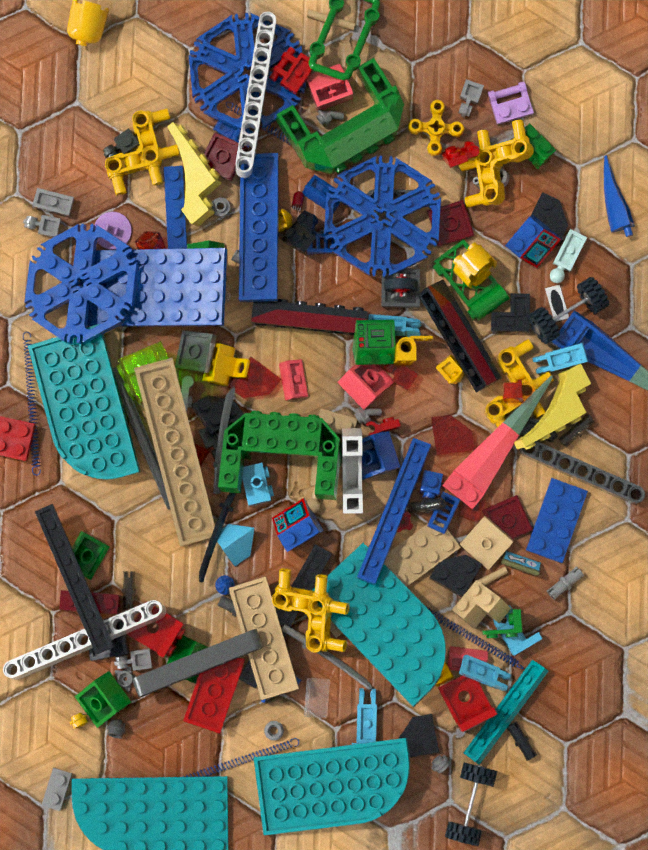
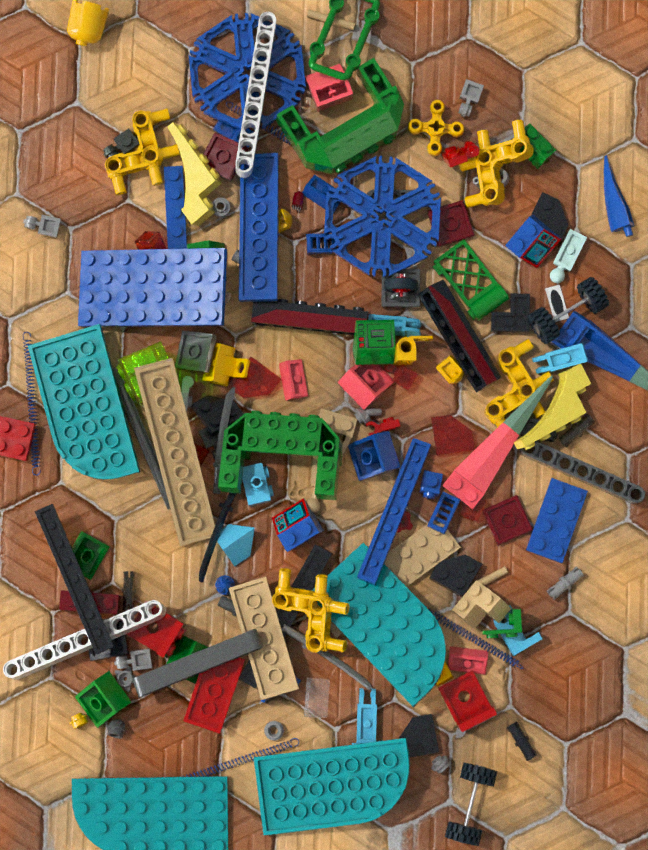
blue plate [24,224,139,344] -> none
light grey plate [32,188,74,217] -> none
light grey plate [42,768,72,811] -> none
lavender piece [94,212,132,250] -> none
red plate [269,47,317,95] -> none
black plate [281,210,318,253] -> none
light grey plate [316,110,344,127] -> none
white arch [342,428,363,513] -> none
clear smoke pin [407,497,446,514] -> none
yellow brick [453,242,497,288] -> none
medium azure hinge [459,655,511,691] -> none
tan plate [460,516,514,570] -> none
teal plate [464,660,549,765] -> none
lavender plate [488,81,534,125] -> none
slope [501,551,541,576] -> none
clear red panel [503,379,524,403] -> none

